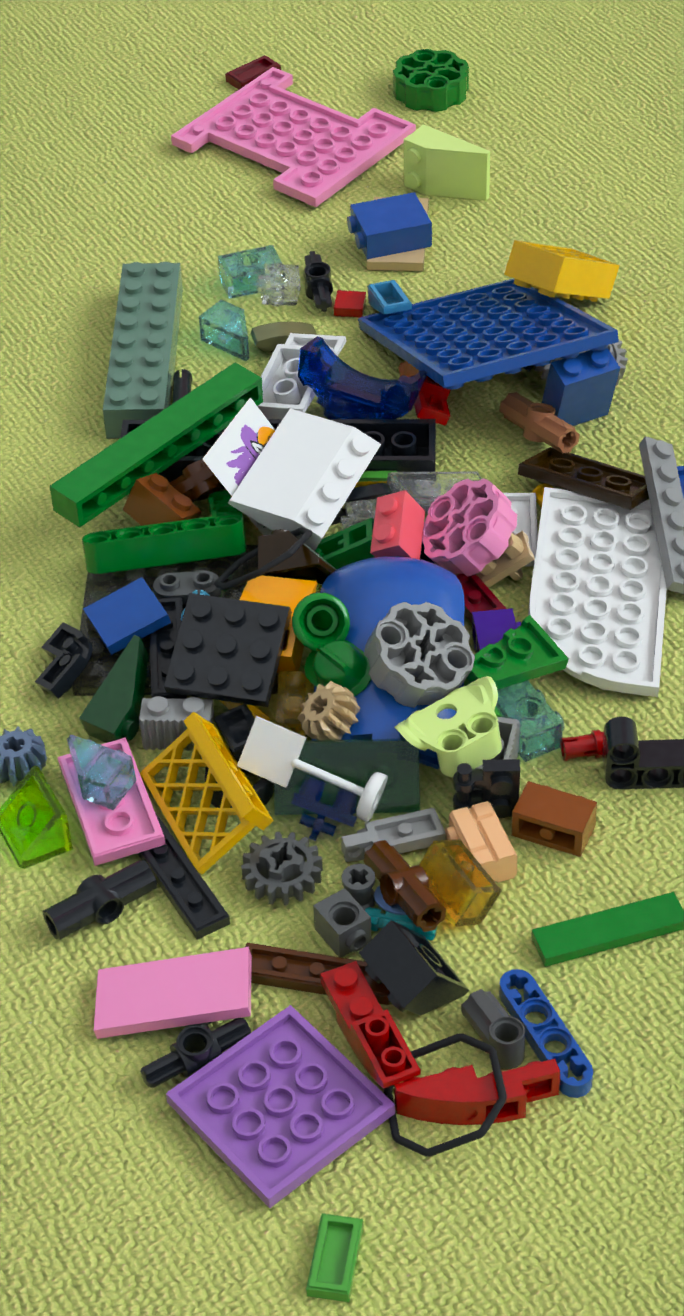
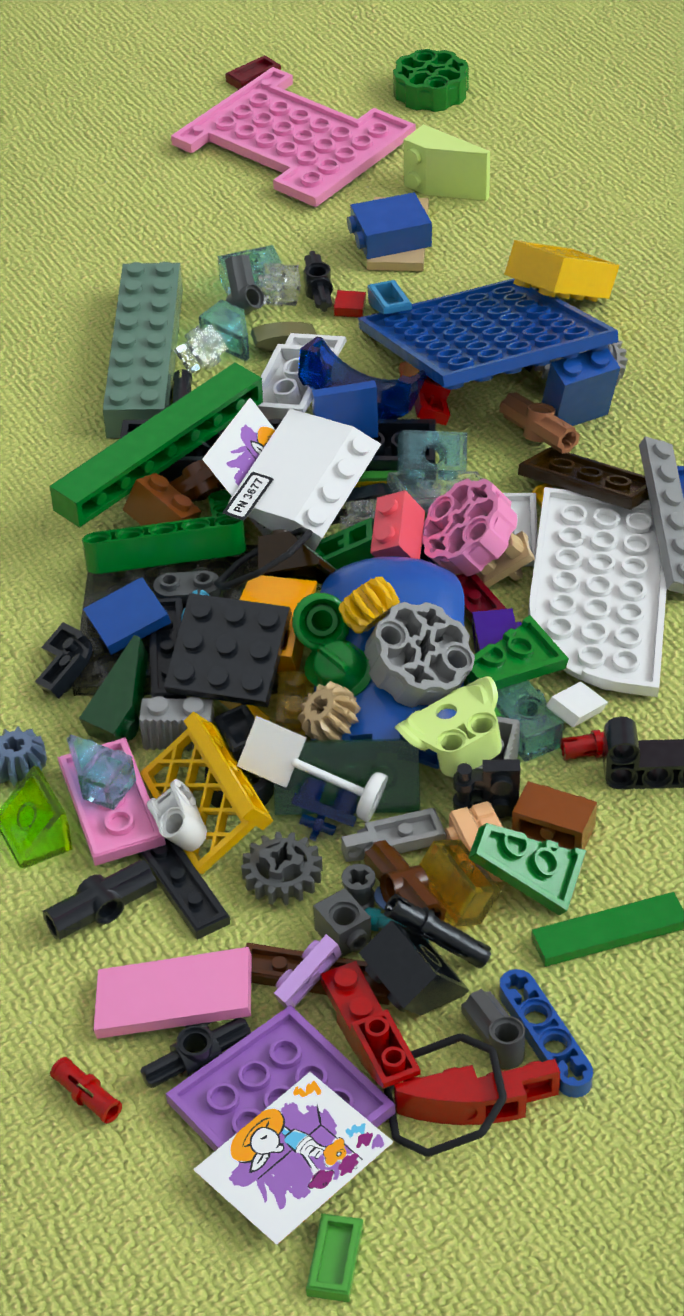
none -> red pin [50,1057,122,1124]
none -> white piece [147,779,207,851]
none -> clear brick [174,324,228,374]
none -> sticker [193,1072,393,1245]
none -> sticker [223,472,274,520]
none -> dark grey piece [225,254,265,318]
none -> lavender plate [274,934,342,1008]
none -> blue tile [312,380,378,438]
none -> yellow gear [338,577,400,634]
none -> black pin [384,894,491,969]
none -> clear light blue brick [397,430,467,480]
none -> wing [468,823,586,915]
none -> white tile [546,681,608,727]

